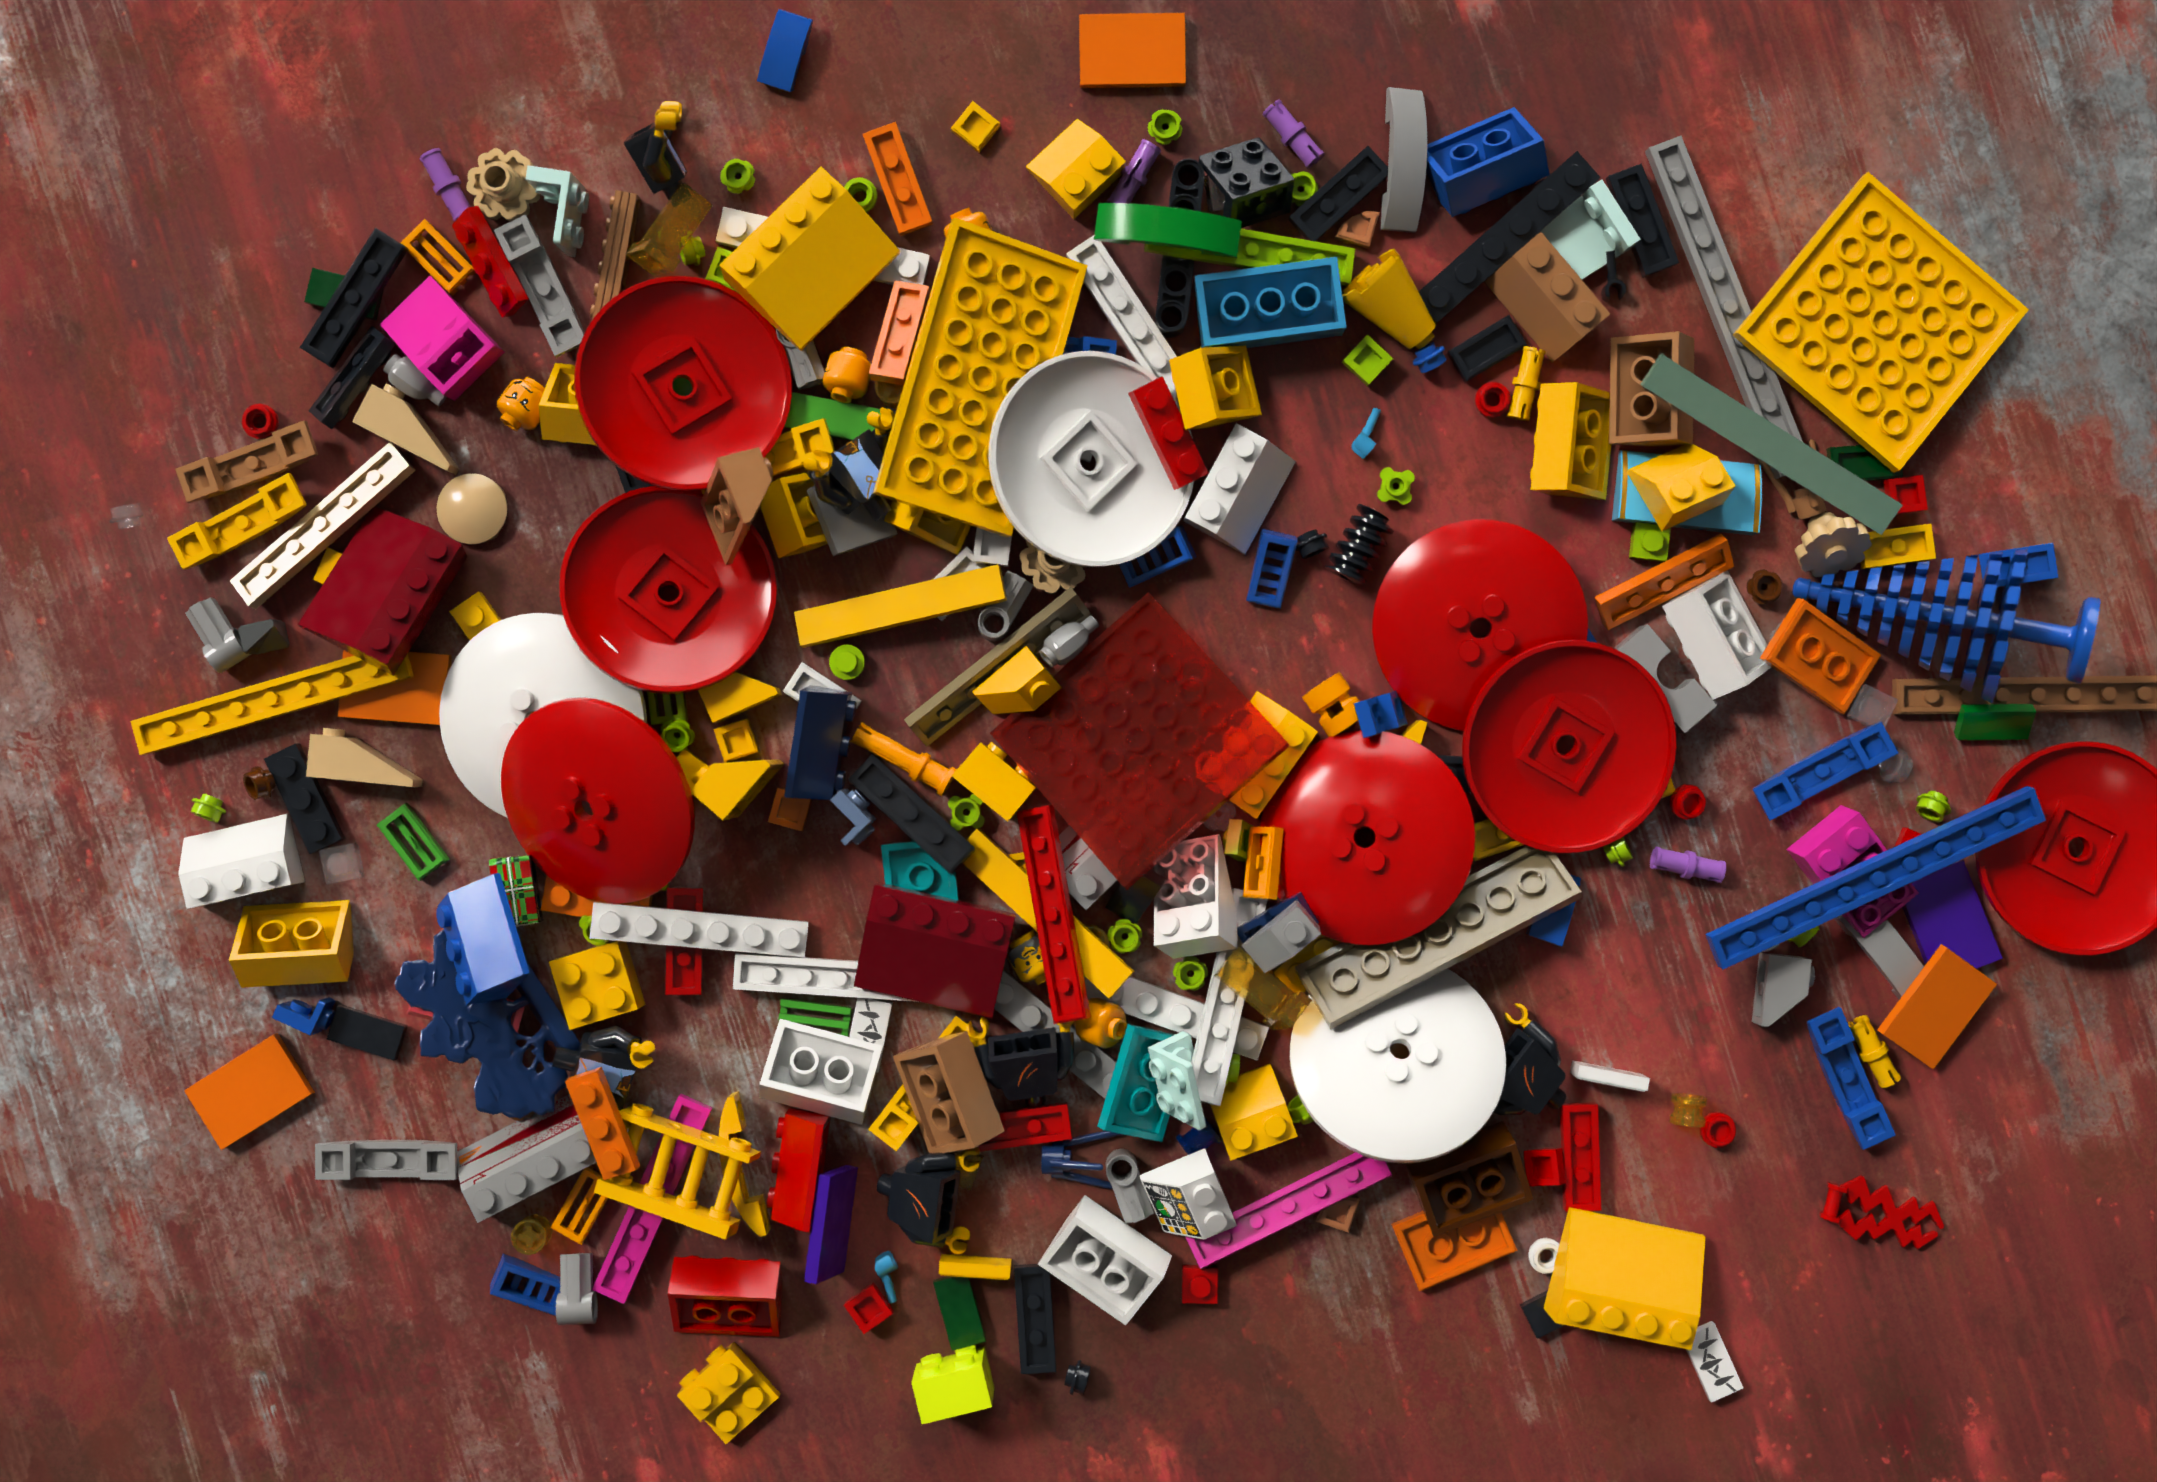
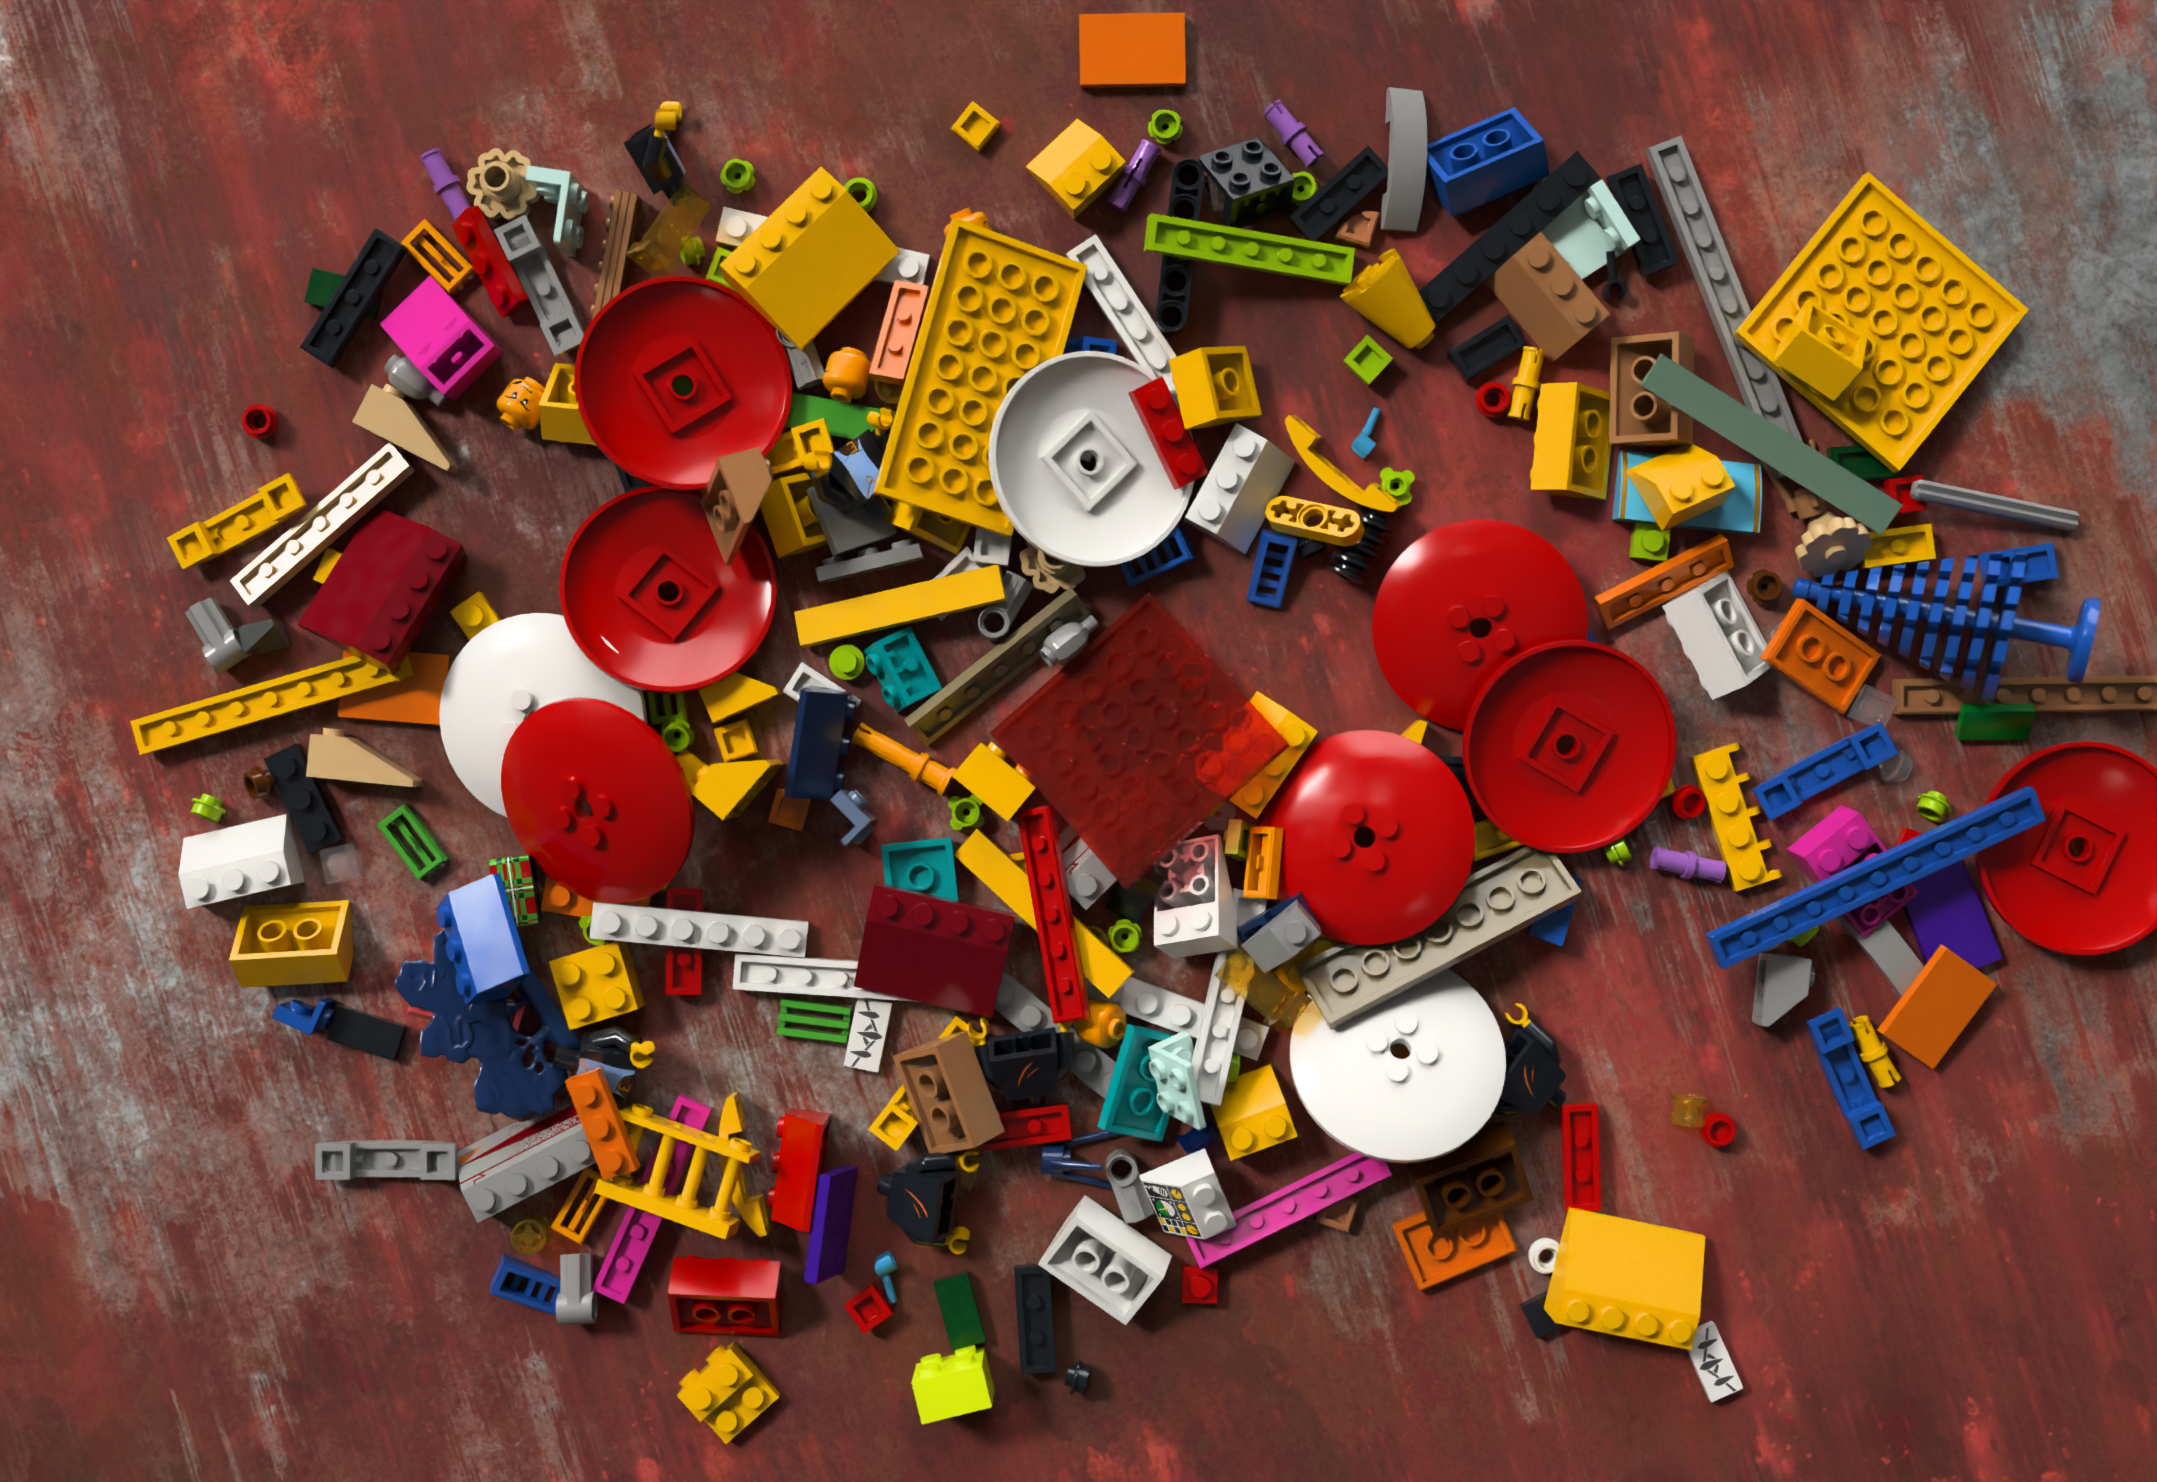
clear plate [109,503,146,529] -> none
medium nougat slope [175,420,318,503] -> none
orange tile [184,1033,315,1150] -> none
black plate [309,326,395,429] -> none
tan dish [437,474,508,544] -> none
blue slope [757,9,813,92] -> none
white slope [759,1019,883,1125] -> none
black tile [848,754,975,876] -> none
orange plate [863,121,933,236] -> none
yellow tile [939,1254,1012,1280] -> none
yellow slope [972,646,1062,714] -> none
yellow head [1007,930,1046,985] -> none
green slope [1094,203,1242,258] -> none
lime plate [1173,956,1208,991] -> none
dark azure slope [1195,257,1347,348] -> none
lime plate [1287,1095,1314,1125] -> none
light orange wheel [1302,672,1359,737] -> none
blue slope [1354,691,1408,738] -> none
blue plate [1413,342,1447,373] -> none
red plate [1523,1148,1566,1186] -> none
white tile [1570,1060,1650,1092] -> none
light grey arch [1614,624,1718,734] -> none
red piece [1819,1175,1944,1249] -> none
none -> light grey plate [815,539,925,584]
none -> teal bracket [864,626,942,713]
none -> yellow beam [1265,496,1364,546]
none -> yellow slope [1284,415,1403,512]
none -> yellow hinge [1689,742,1782,892]
none -> yellow slope [1774,299,1867,401]
none -> light grey axle [1910,479,2080,531]

